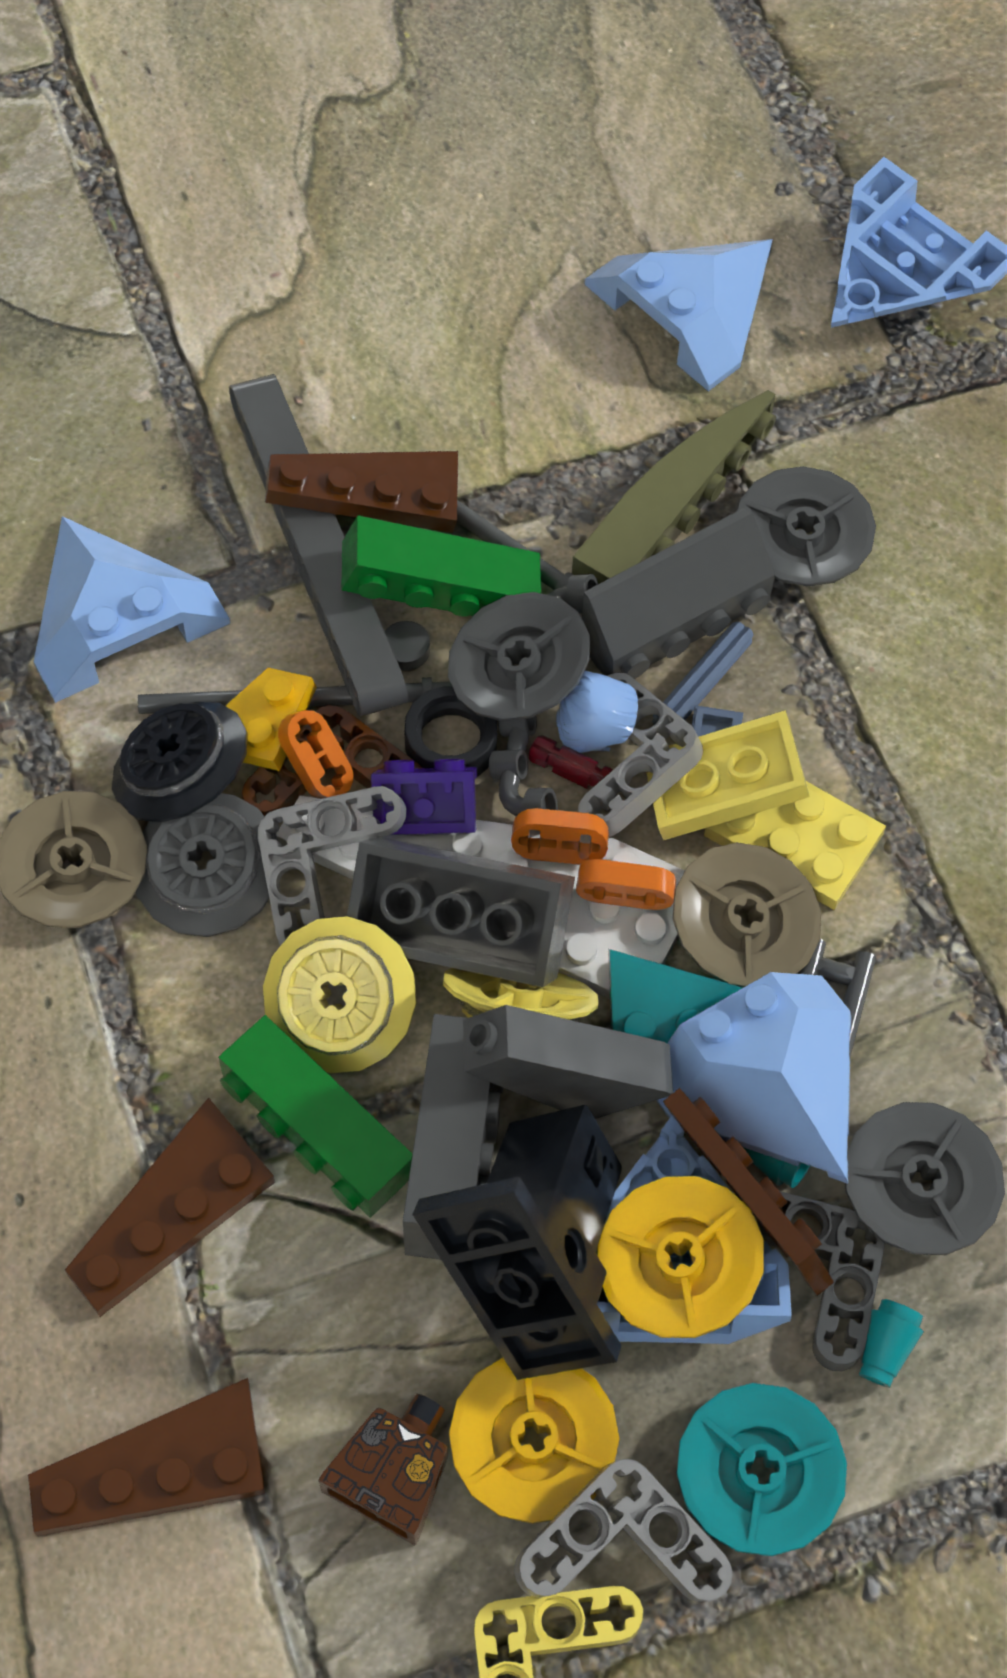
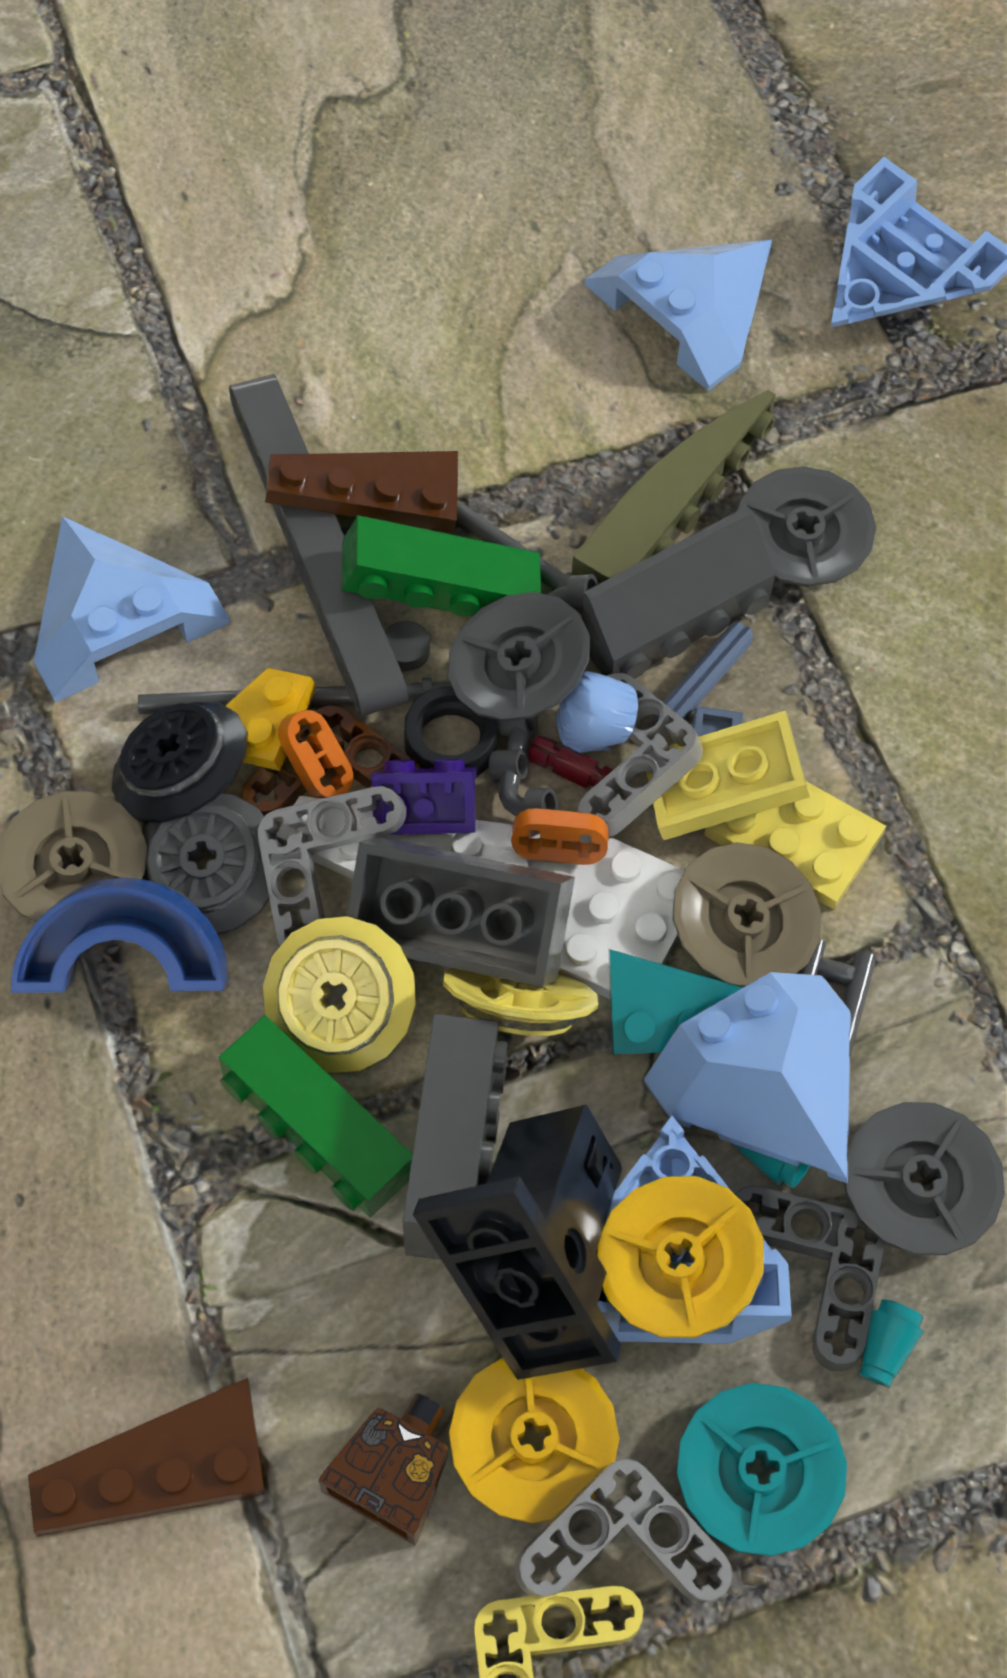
reddish brown wing [65,1097,275,1317] -> none
dark grey slope [463,1005,673,1119] -> none
orange beam [576,859,676,910] -> none
reddish brown wing [663,1088,834,1296] -> none
none -> blue brick [11,878,229,993]

